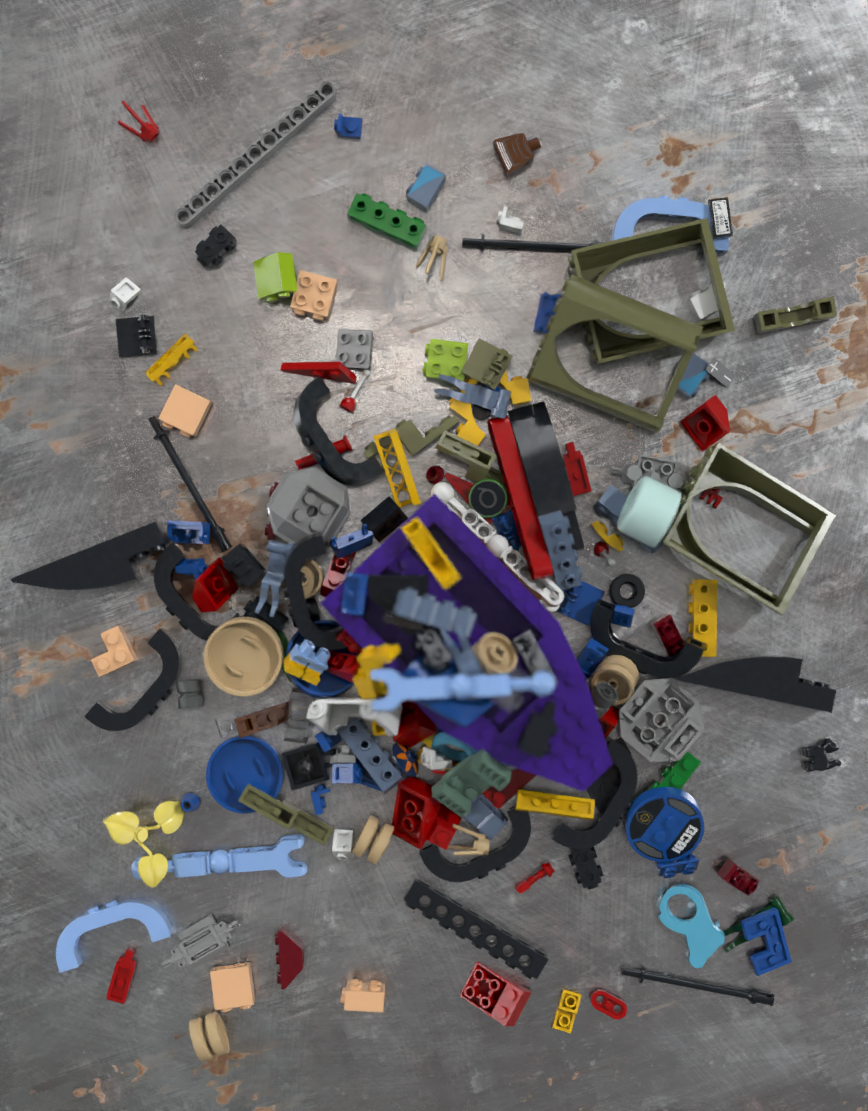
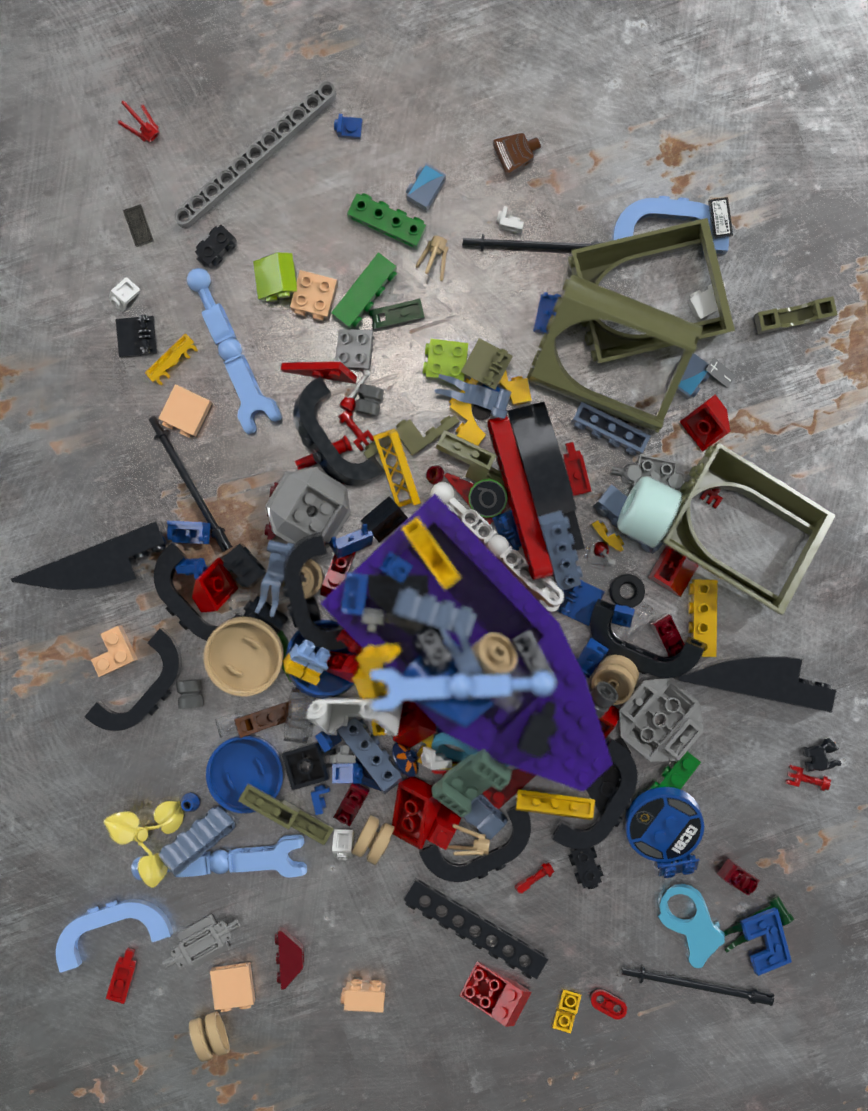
none -> clear smoke tile [123,204,154,247]
none -> sand blue brick [159,806,236,876]
none -> light blue piece [187,268,282,435]
none -> green brick [331,252,397,329]
none -> dark red slope [333,783,370,826]
none -> red hinge [338,410,374,452]
none -> dark grey wheel [354,384,384,416]
none -> light grey tile [362,608,384,632]
none -> dark green plate [369,299,425,330]
none -> blue bracket [379,552,412,582]
none -> sand blue brick [571,402,651,456]
none -> red slope [648,546,699,597]
none -> red hinge [786,765,831,791]

